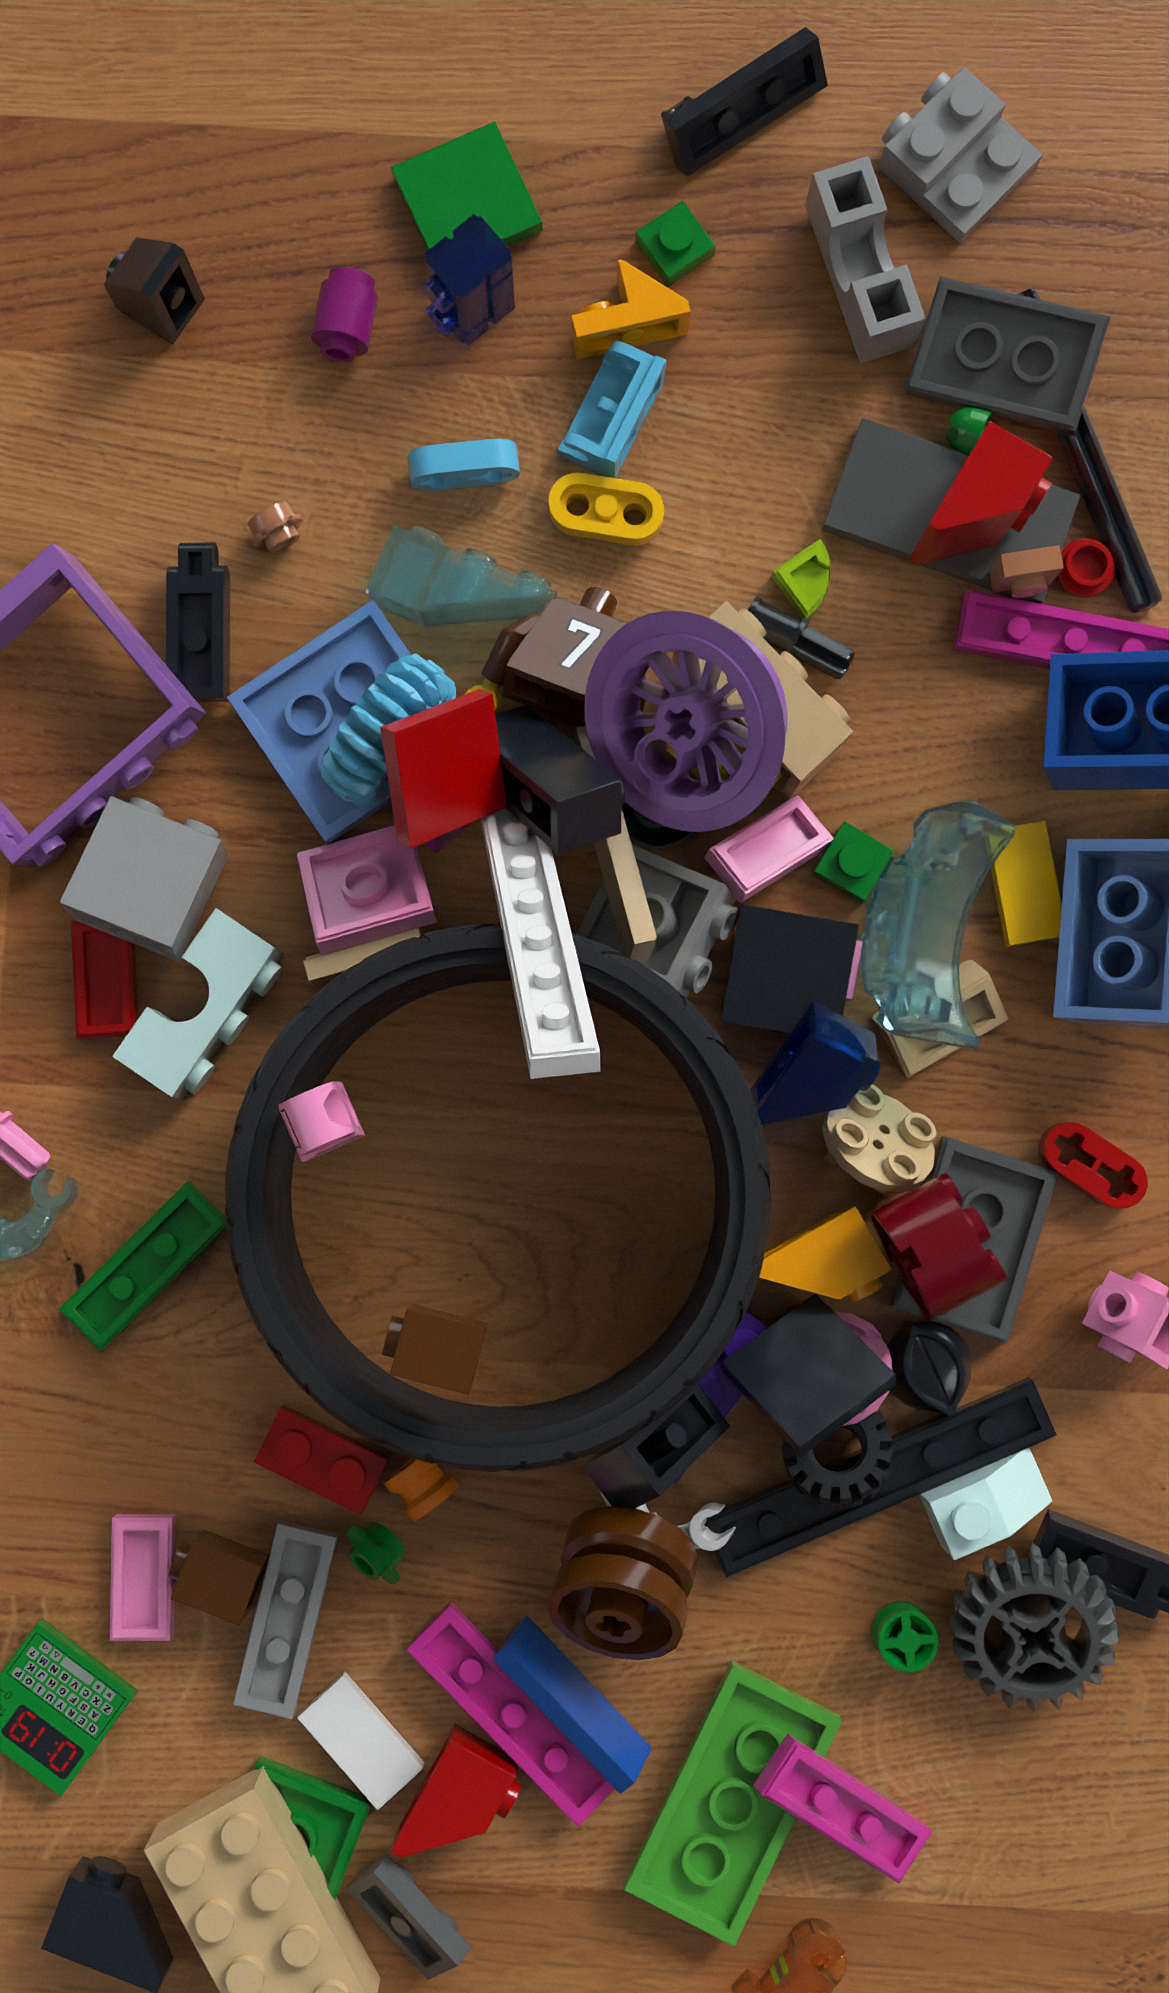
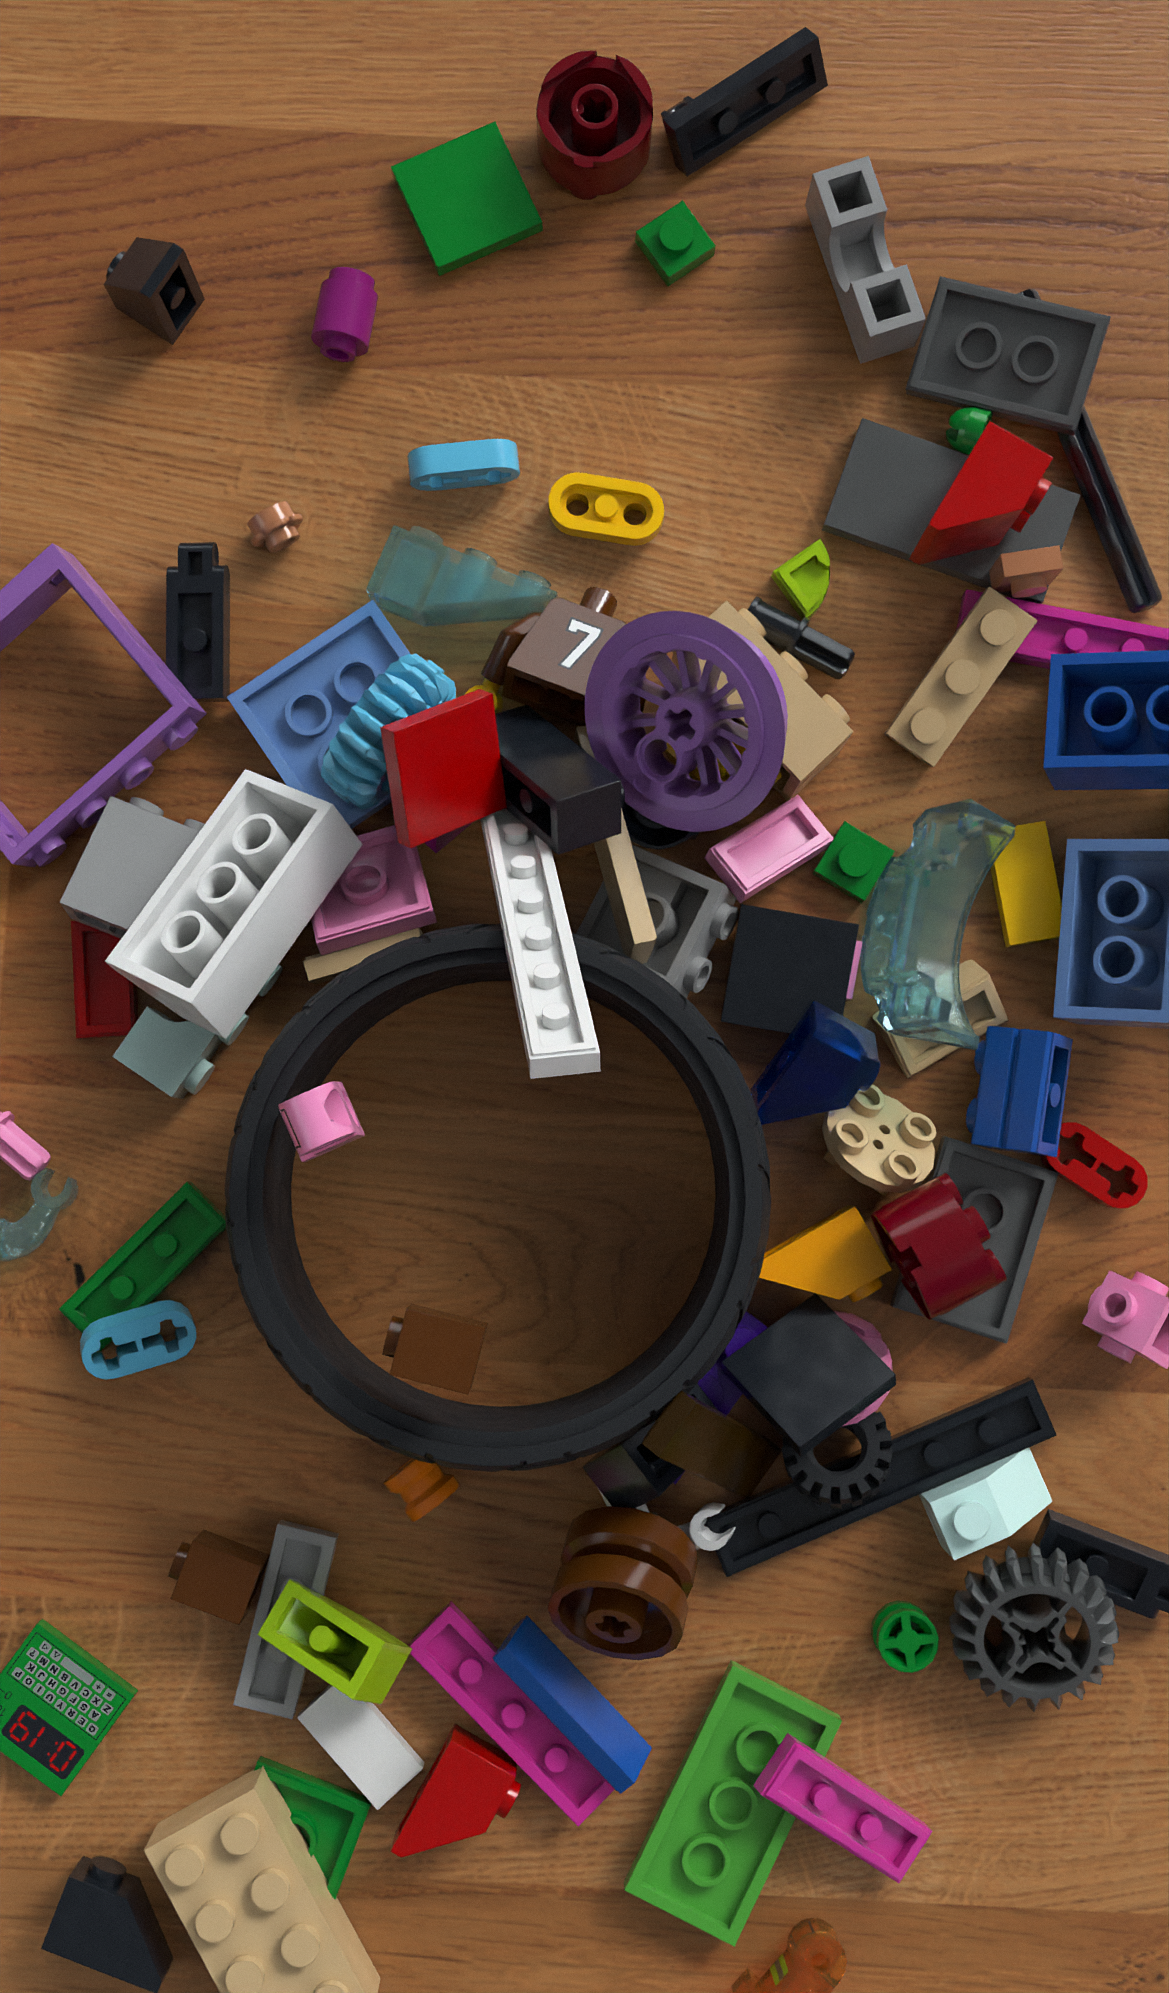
bright pink tile [109,1514,176,1641] -> none
red plate [254,1405,390,1515] -> none
dark grey plate [346,1854,471,1980] -> none
green plate [347,1522,406,1584] -> none
clear blue brick [422,214,515,345] -> none
medium azure hinge [558,340,667,478] -> none
light orange slope [571,260,691,360] -> none
light grey plate [878,66,1043,244] -> none
black hat [887,1320,972,1417] -> none
red plate [1057,539,1115,598] -> none
none -> medium azure beam [80,1300,197,1380]
none -> white slope [105,769,363,1039]
none -> lime slope [257,1579,412,1704]
none -> dark red brick [536,51,653,200]
none -> dark brown tile [642,1391,782,1499]
none -> tan plate [884,587,1038,767]
none -> blue brick [966,1026,1073,1157]

